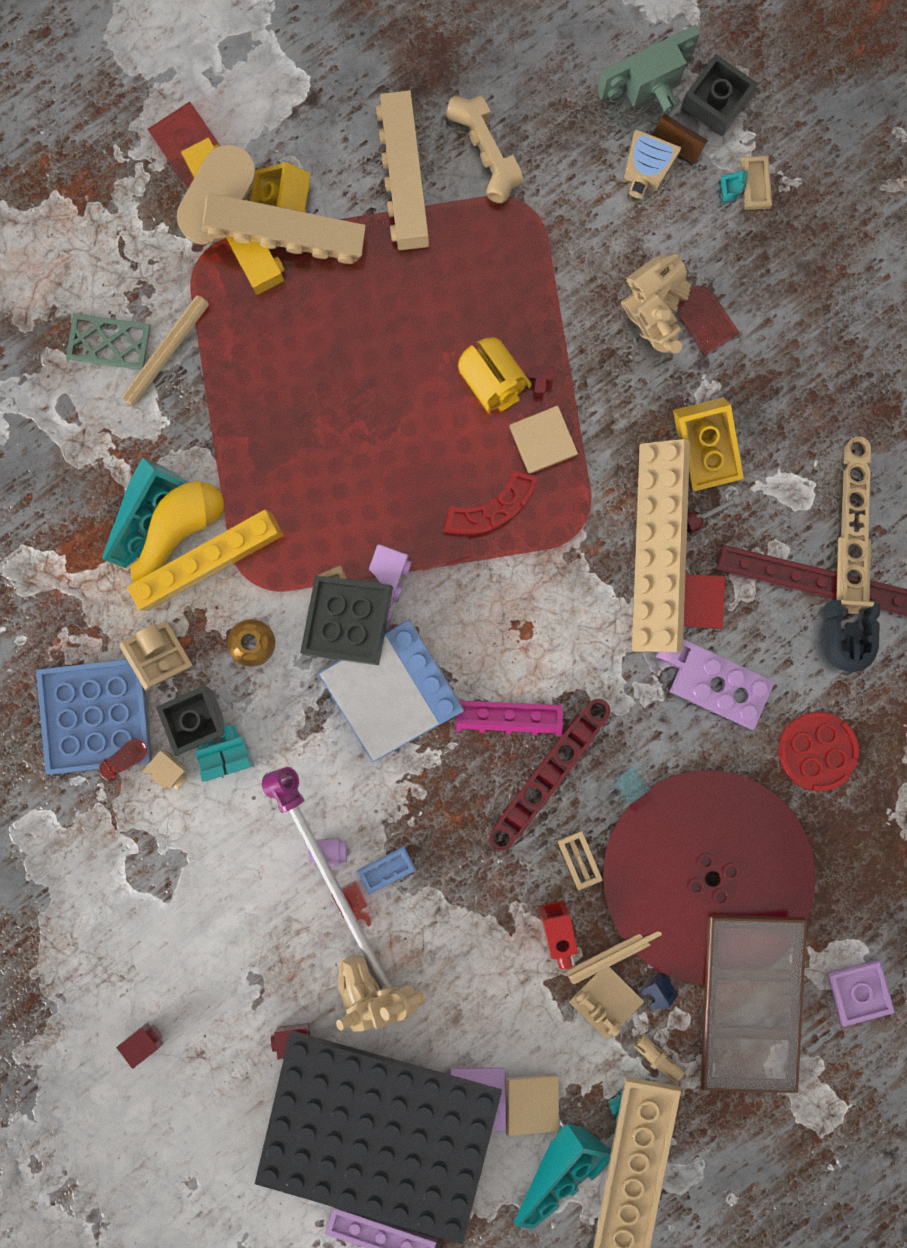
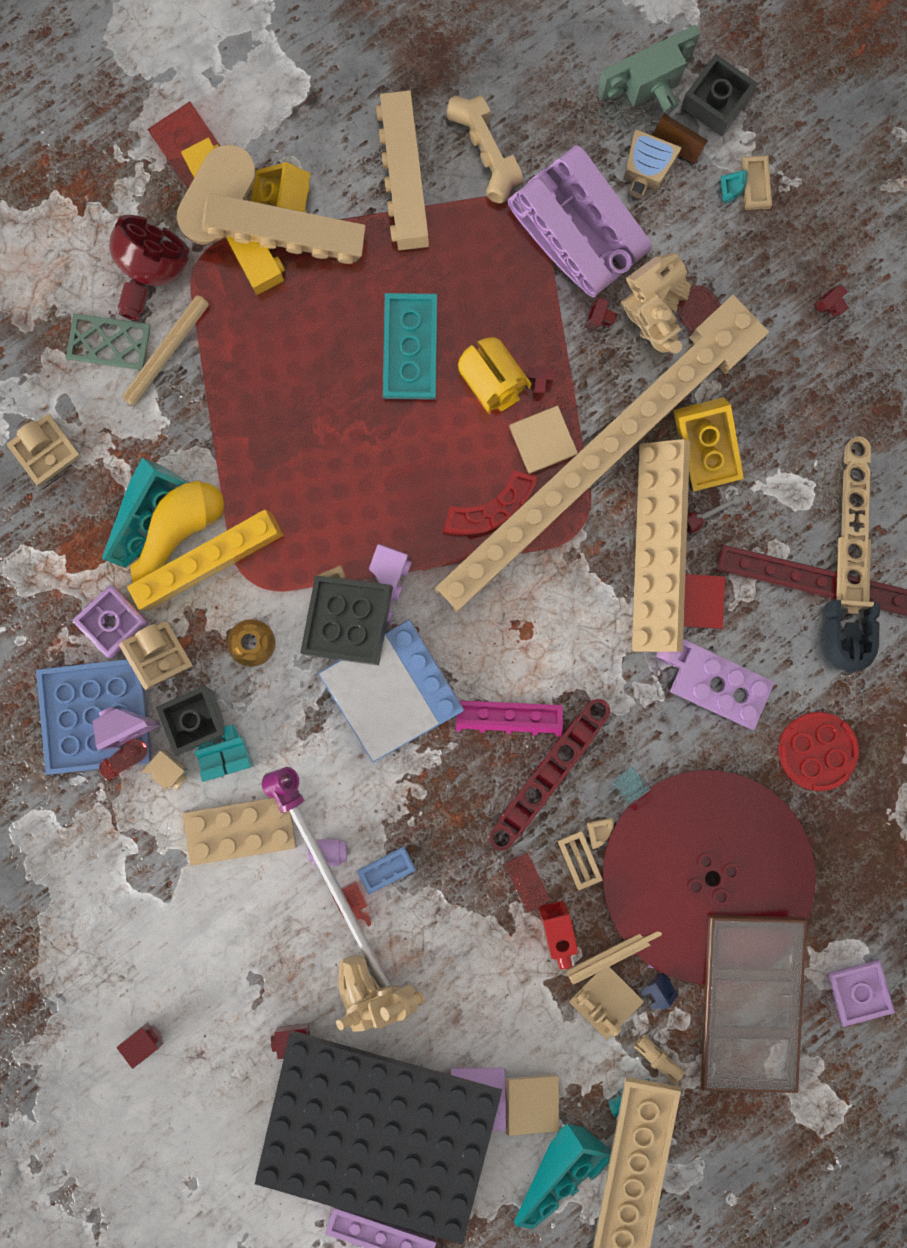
none -> tan plate [6,413,81,487]
none -> lavender brick [73,585,149,658]
none -> lavender slope [93,707,161,750]
none -> dark red cylinder [109,215,190,286]
none -> dark red brick [118,279,149,321]
none -> tan plate [183,798,297,866]
none -> teal plate [383,293,437,399]
none -> tan piece [434,295,769,614]
none -> clear red plate [504,852,551,913]
none -> lavender panel [508,145,652,297]
none -> dark red tile [584,298,617,331]
none -> tan tile [586,817,614,849]
none -> dark red tile [813,284,849,317]

